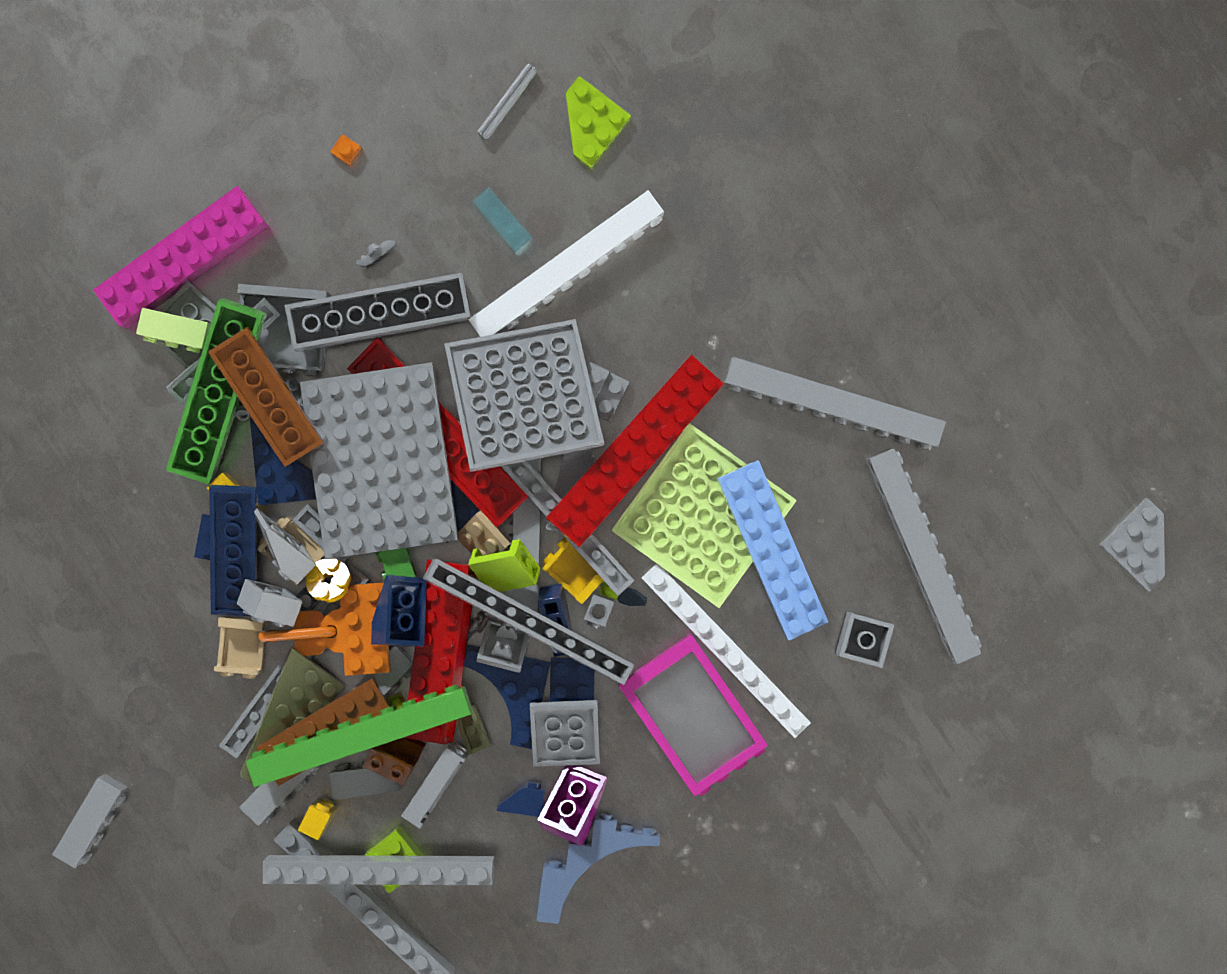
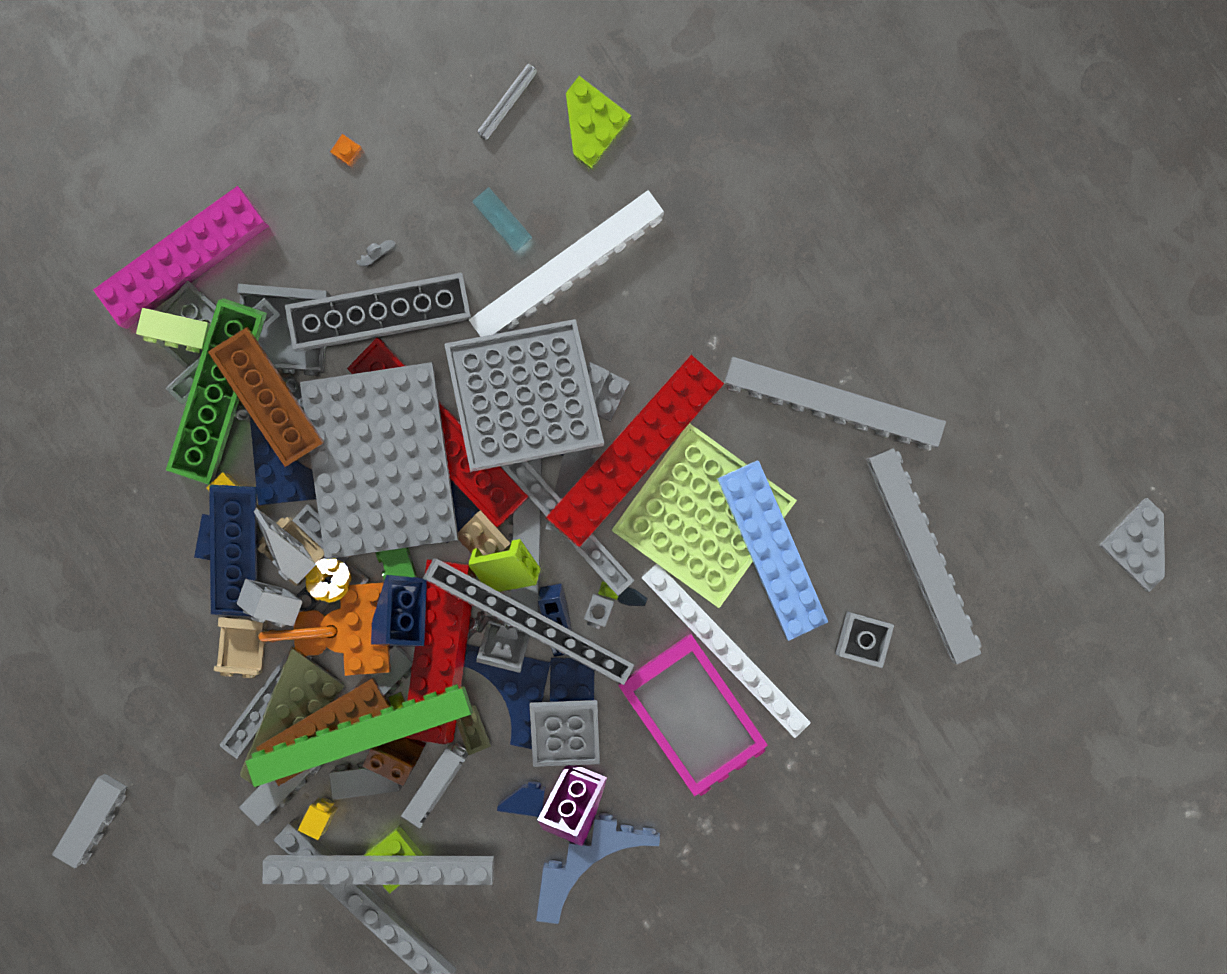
yellow panel [542,537,603,604] -> none

